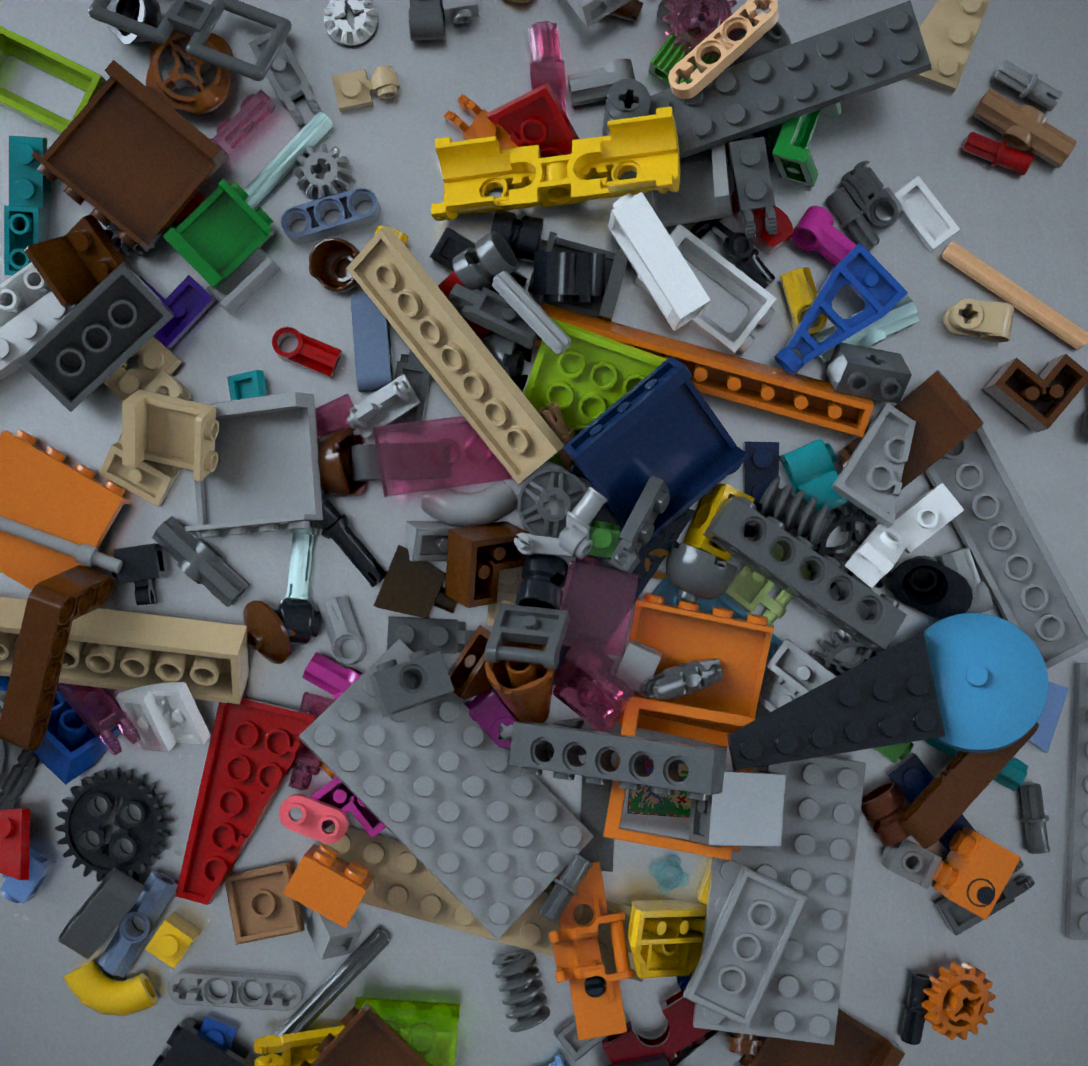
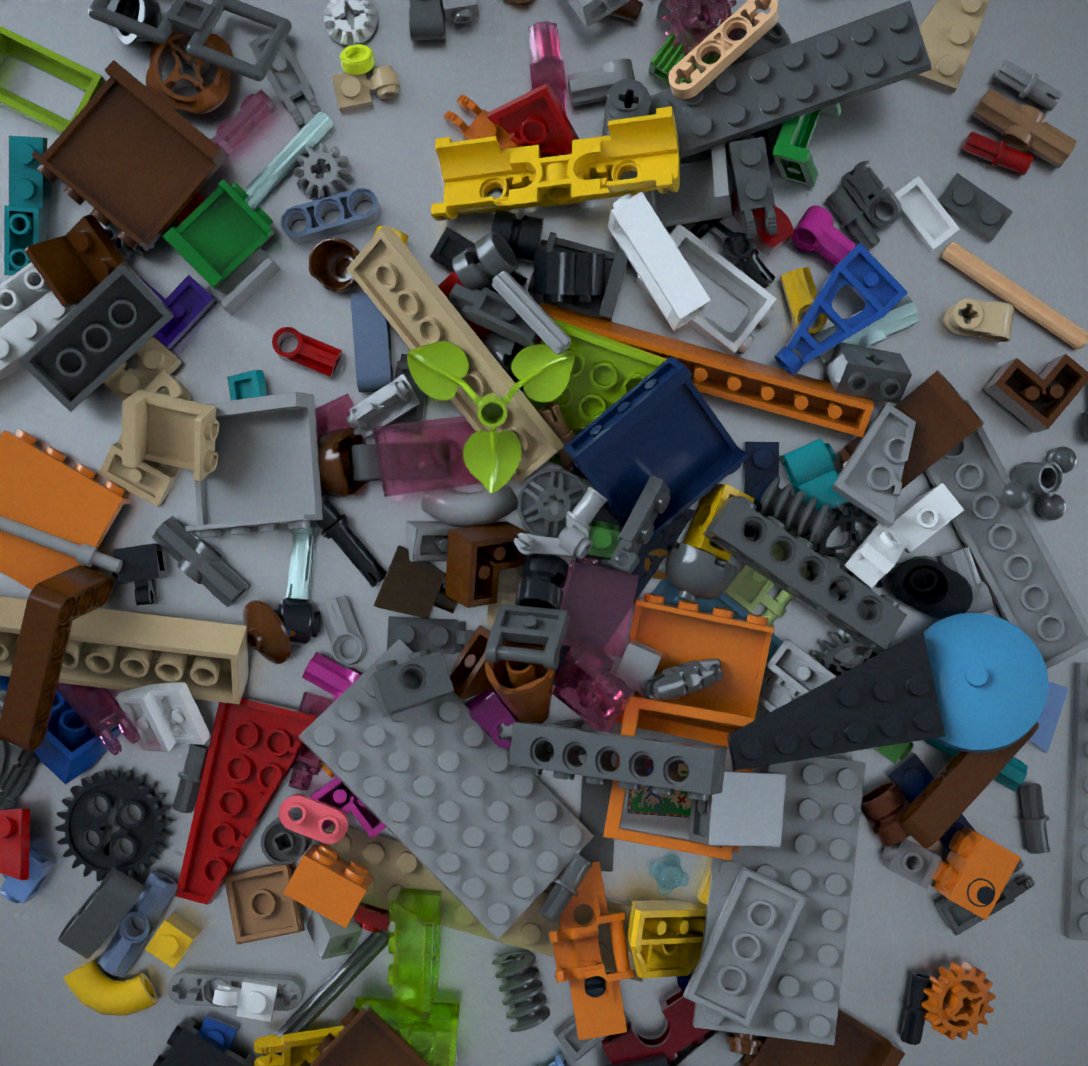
none -> dark grey axle [173,744,209,813]
none -> white plate [213,978,279,1022]
none -> dark grey wheel [260,813,312,865]
none -> neon yellow tile [340,44,375,75]
none -> red plate [354,903,394,933]
none -> clear neon green slope [387,888,442,1021]
none -> lime plant [407,341,575,493]
none -> dark grey plate [937,173,1013,242]
none -> dark grey piece [1001,446,1077,521]

